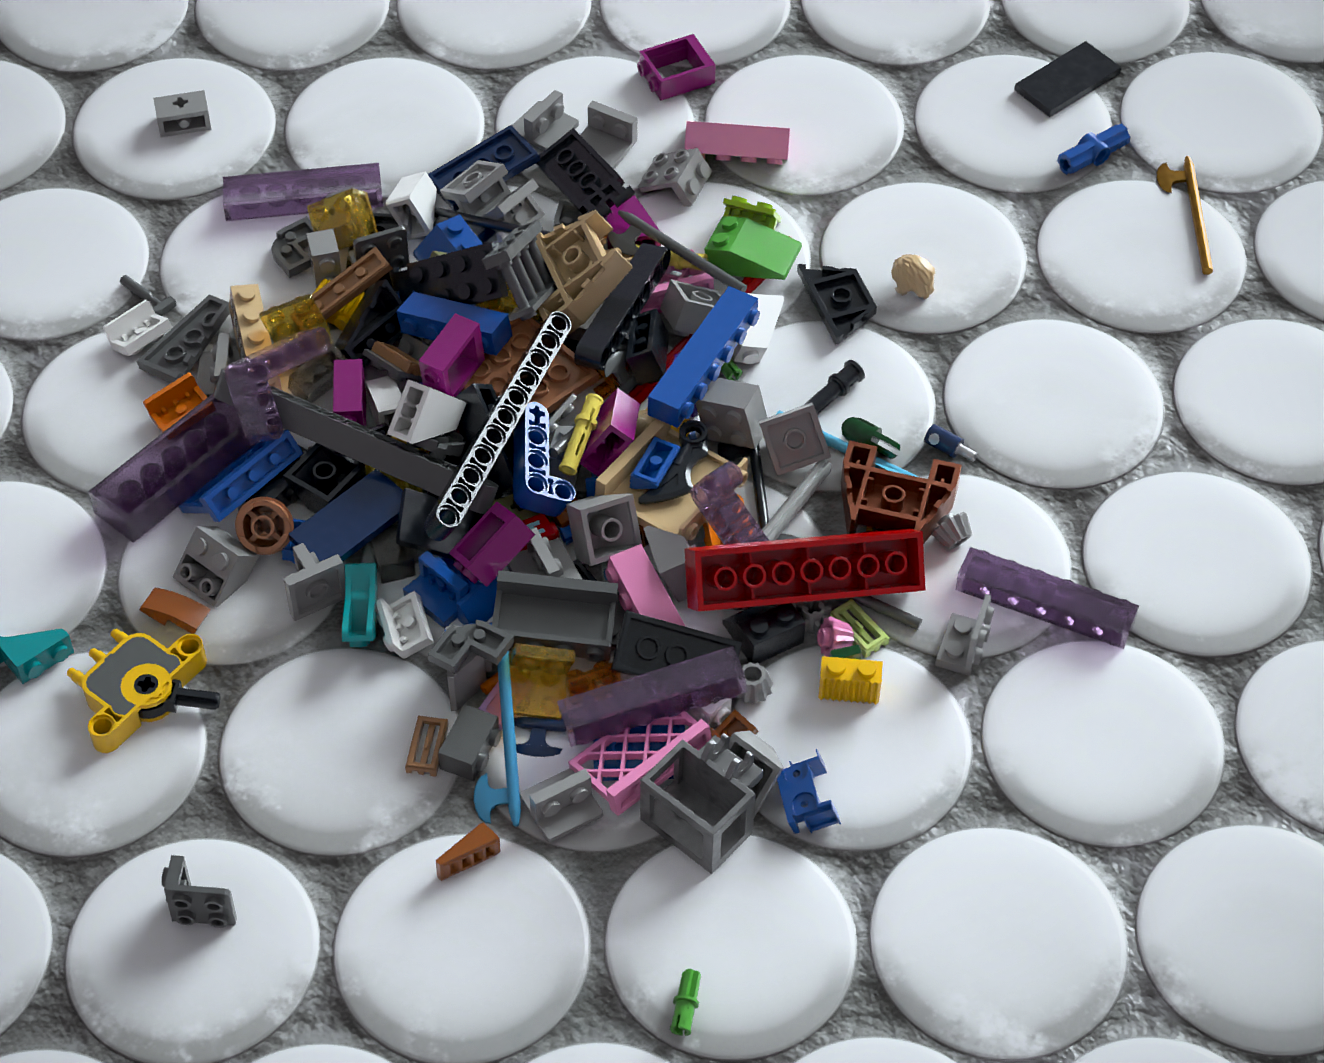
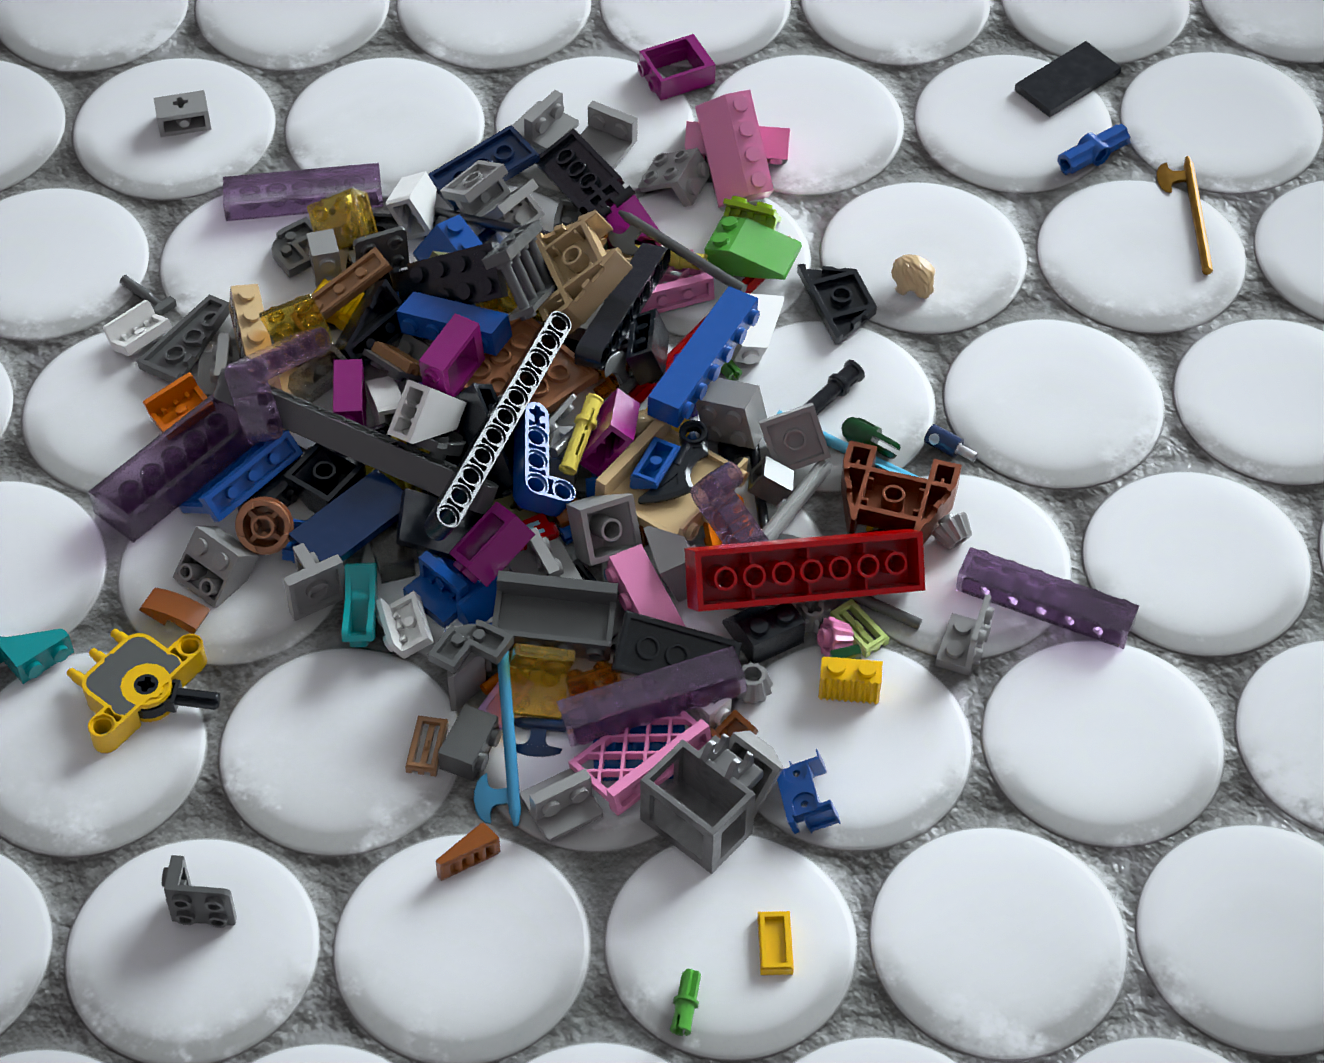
light grey slope [660,279,722,336] -> none
none -> bright pink slope [695,89,774,208]
none -> dark grey brick [747,456,795,507]
none -> yellow tile [757,911,794,975]

